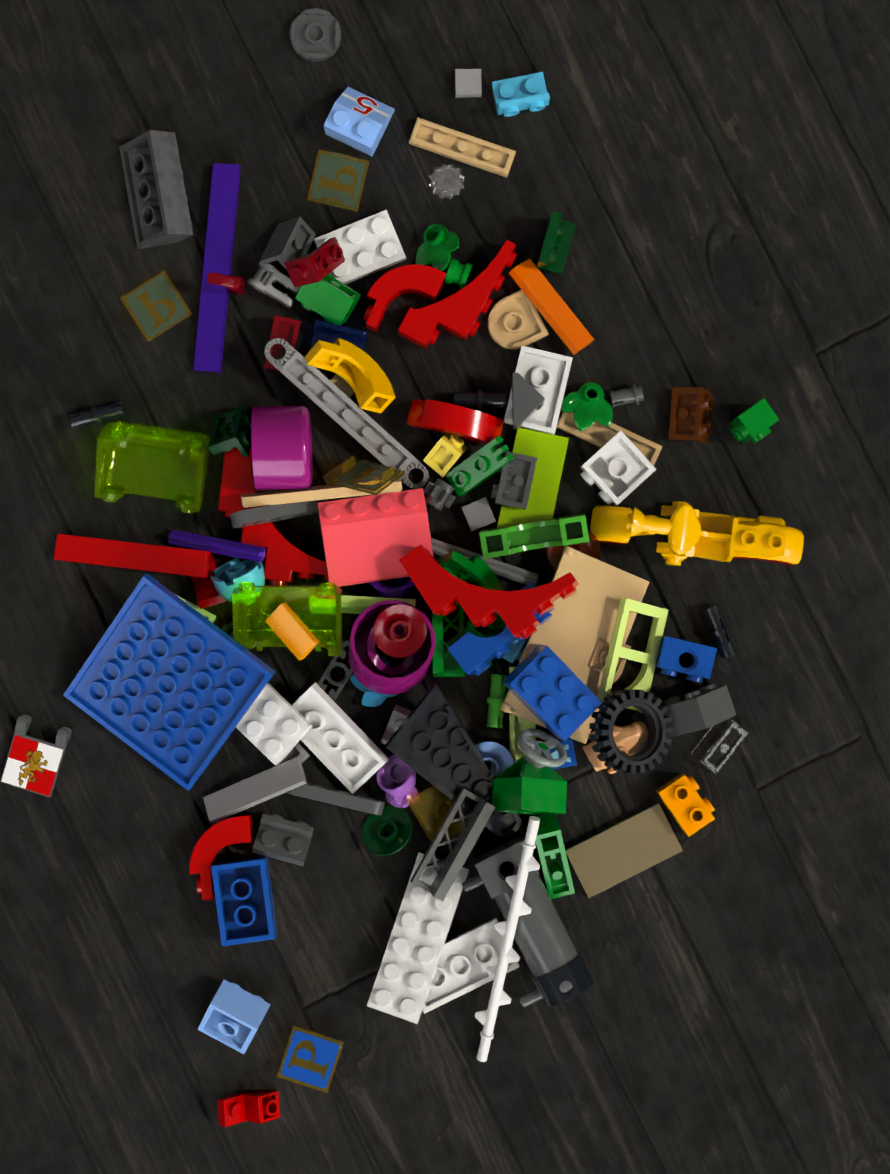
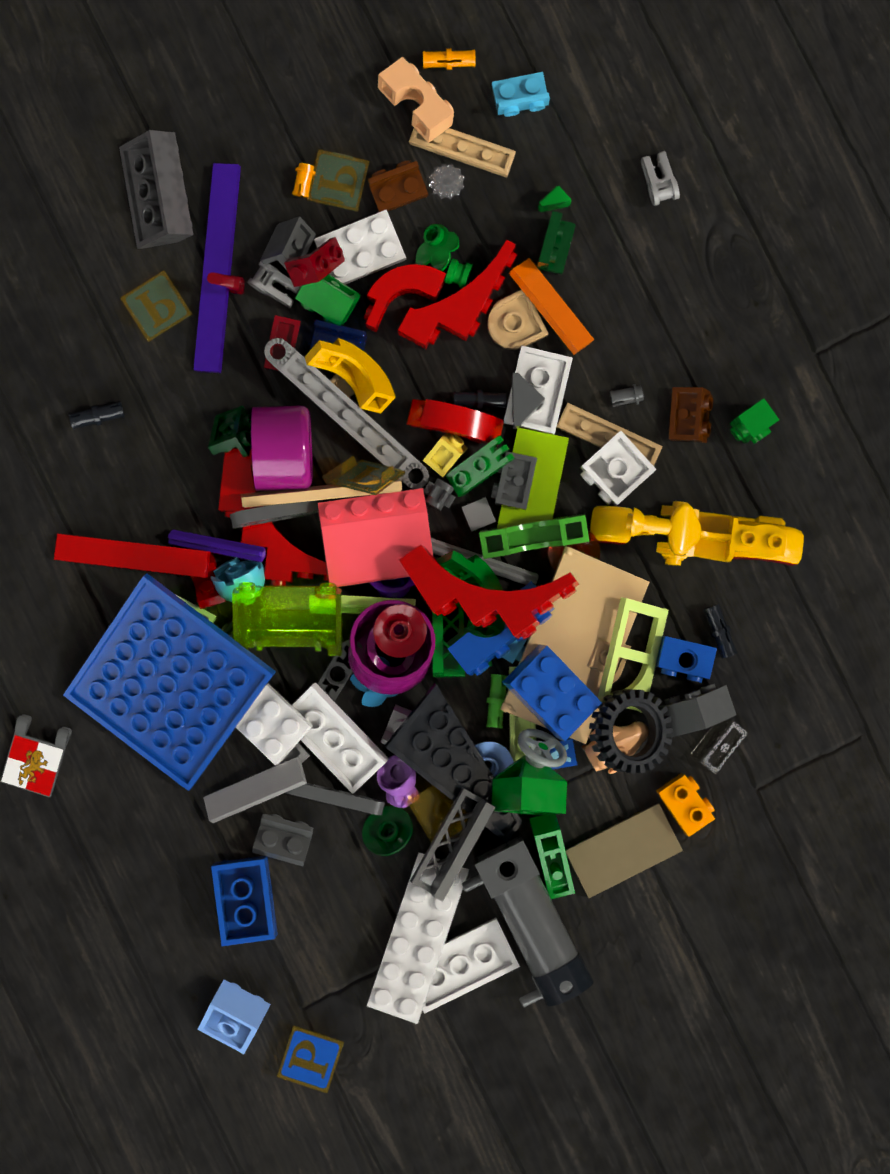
clear neon green windscreen [95,422,210,513] -> none
red arch [189,813,254,900] -> none
red slope [217,1090,280,1127] -> none
light orange tile [265,602,320,661] -> none
dark grey tile [289,8,342,62] -> none
light blue slope [324,87,395,156] -> none
light grey tile [455,69,482,98] -> none
white plant [475,816,540,1062] -> none
green plate [561,382,613,432] -> none
none -> light orange pin [292,163,316,198]
none -> reddish brown bracket [368,160,428,212]
none -> light nougat arch [378,57,454,143]
none -> light orange pin [423,48,476,70]
none -> green slope [538,186,572,212]
none -> light grey piece [641,151,680,206]

